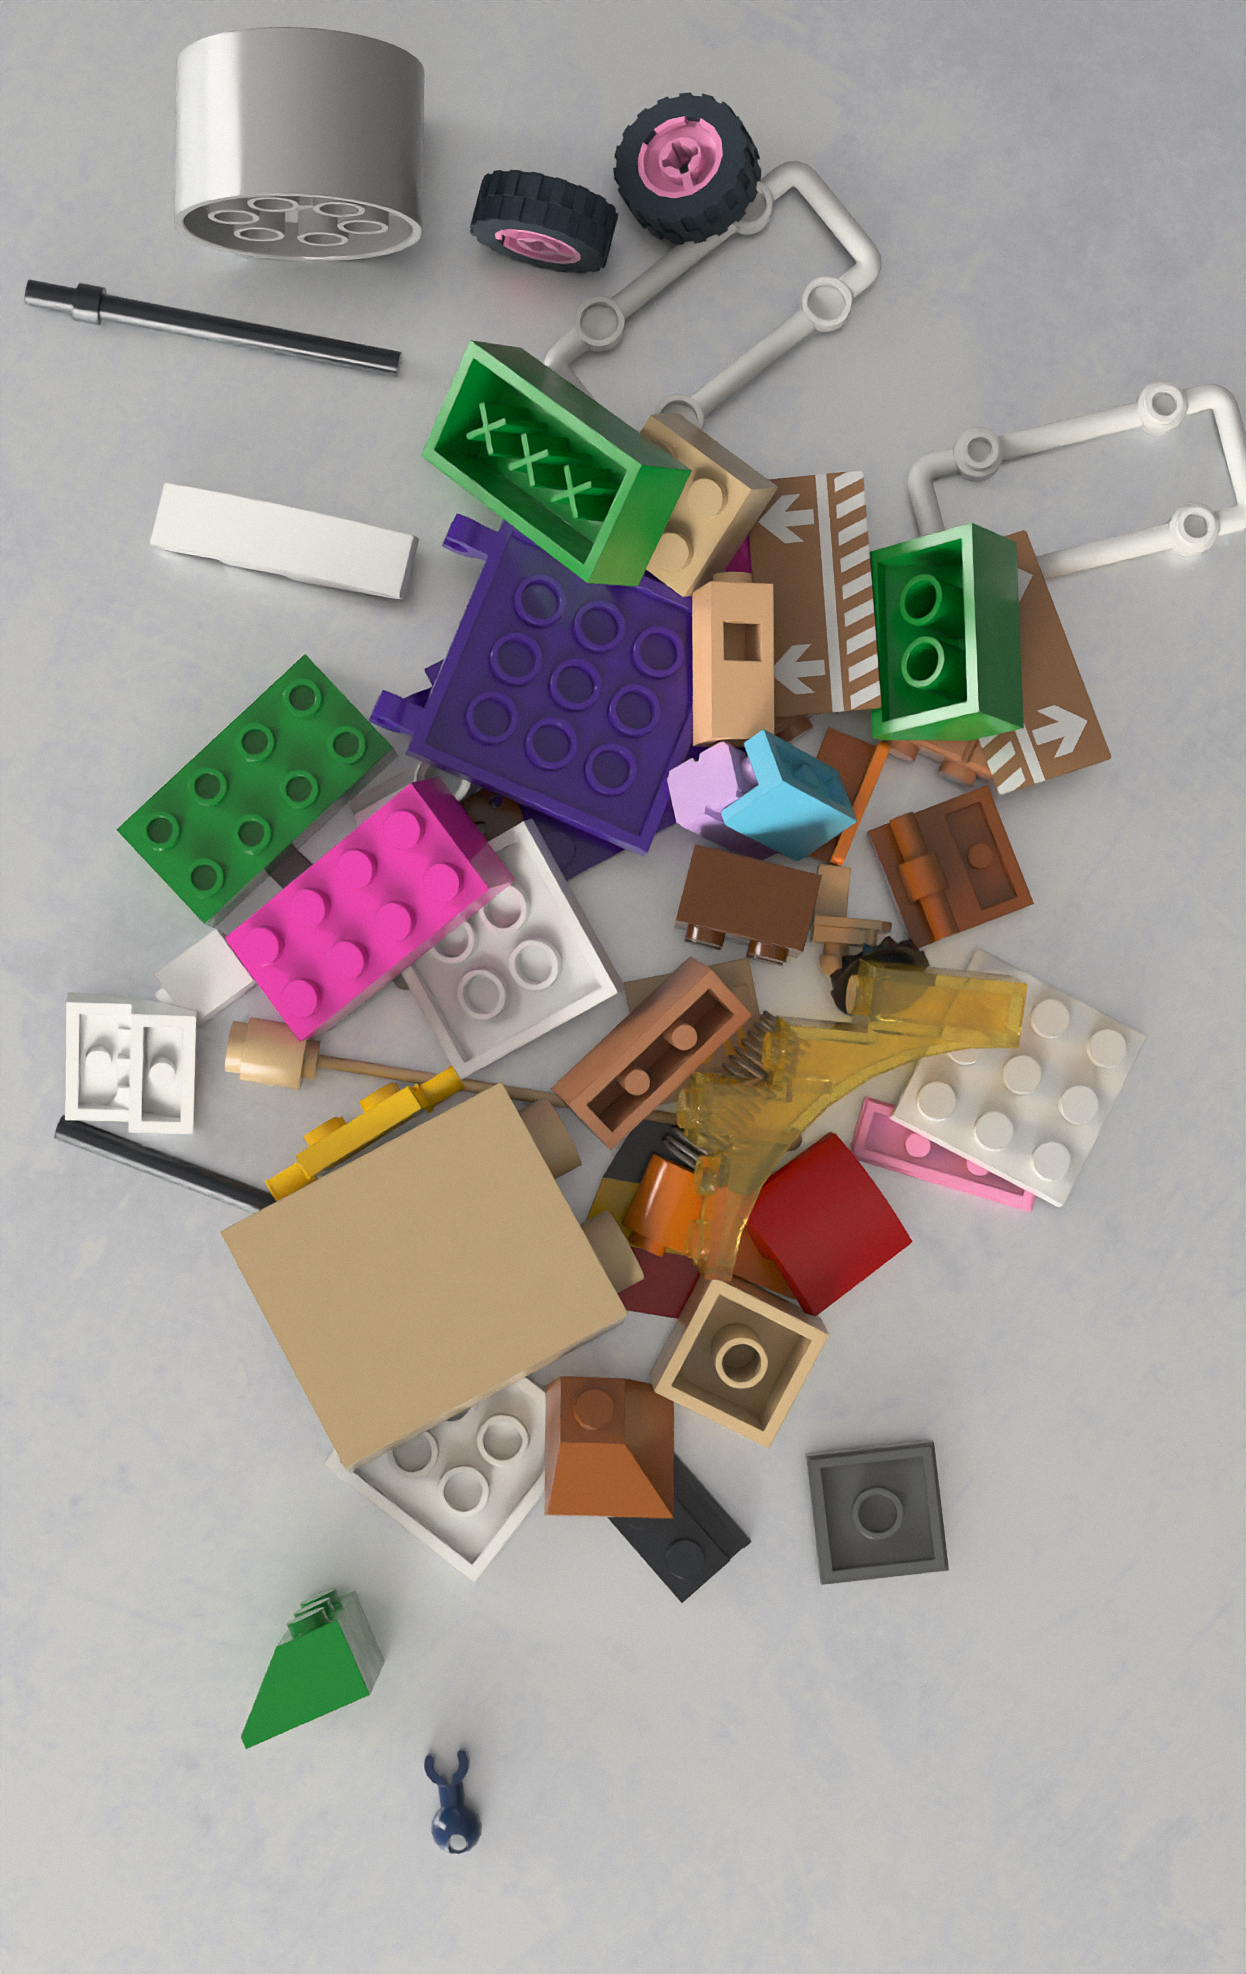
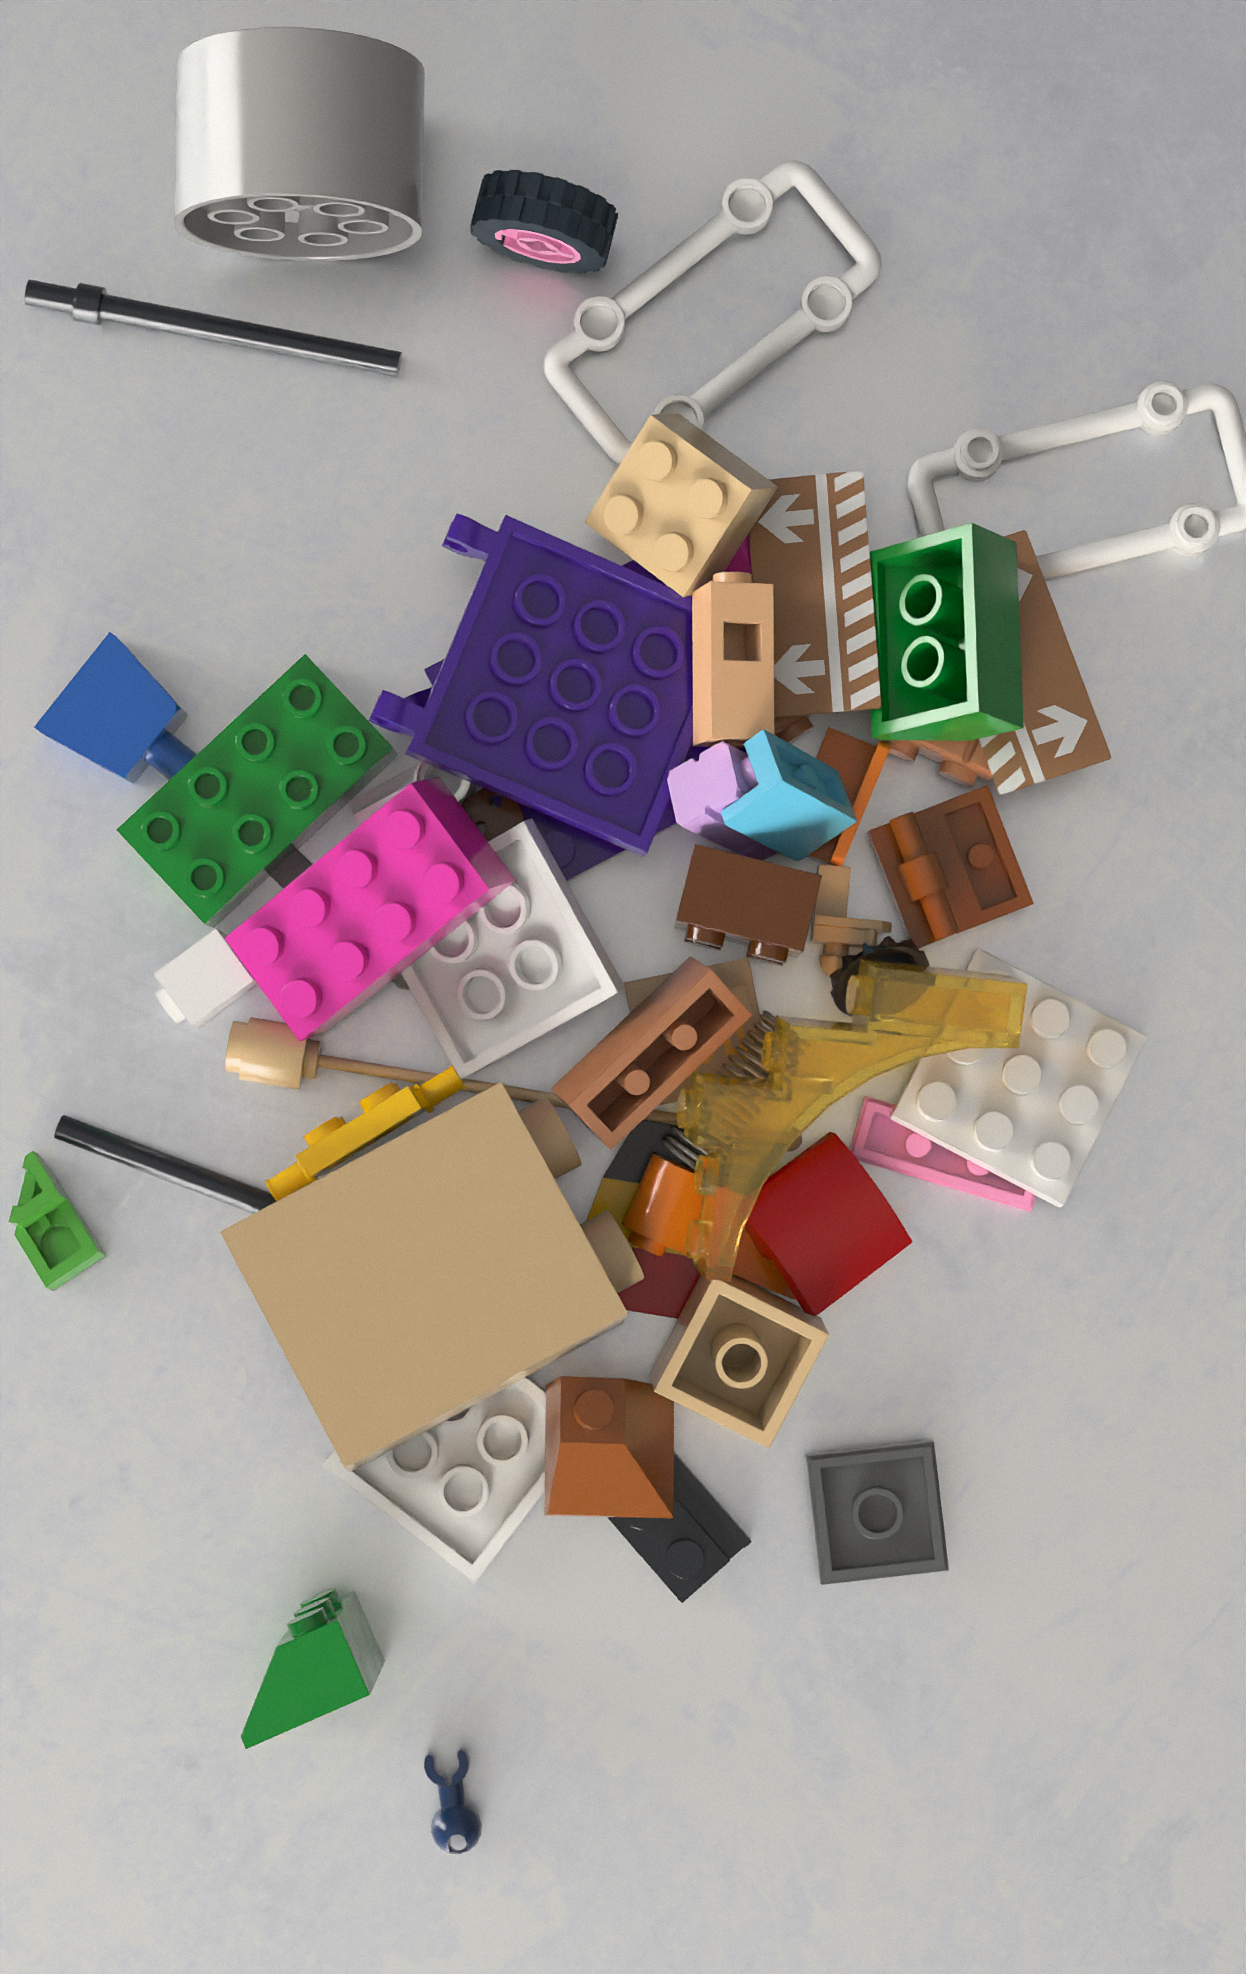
white slope [65,992,197,1134] -> none
white slope [150,482,419,600] -> none
green brick [421,340,692,586] -> none
black wheel [613,92,762,245] -> none
none -> bright green slope [9,1151,106,1291]
none -> blue torso [34,632,197,784]

